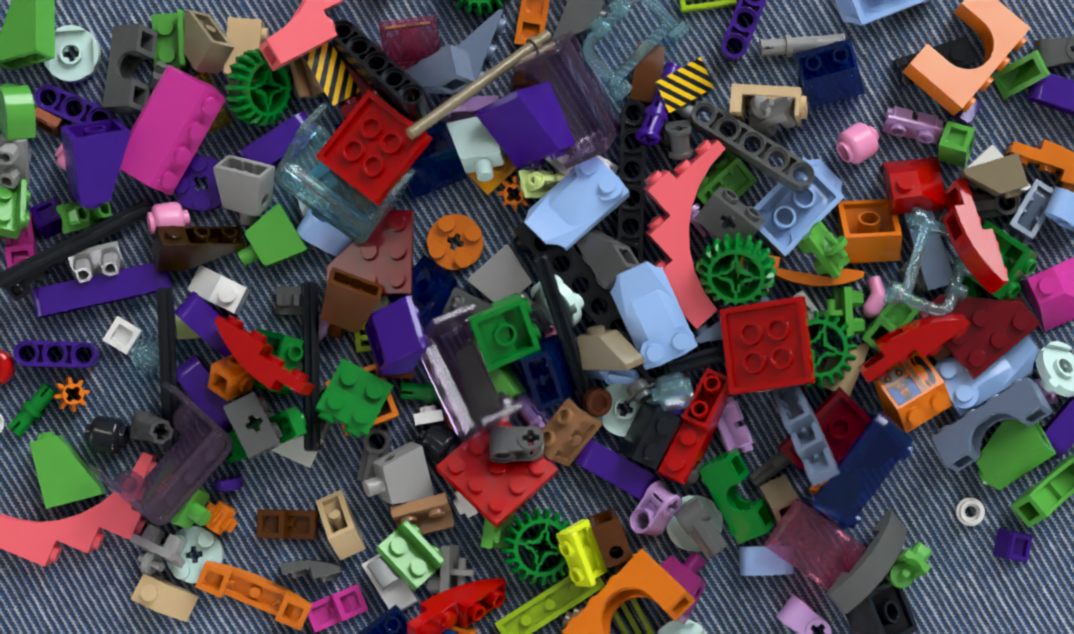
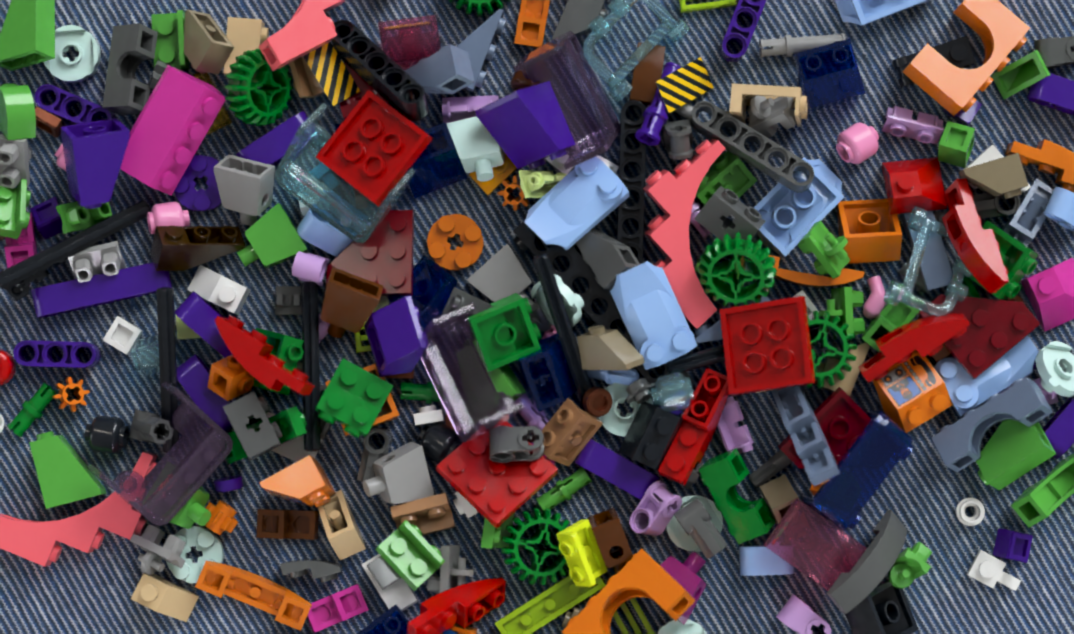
dark tan bar [406,30,552,139] -> none
none -> slope [259,455,336,507]
none -> lavender piece [292,251,330,287]
none -> bright green pin [536,467,592,511]
none -> white plate [966,549,1021,591]

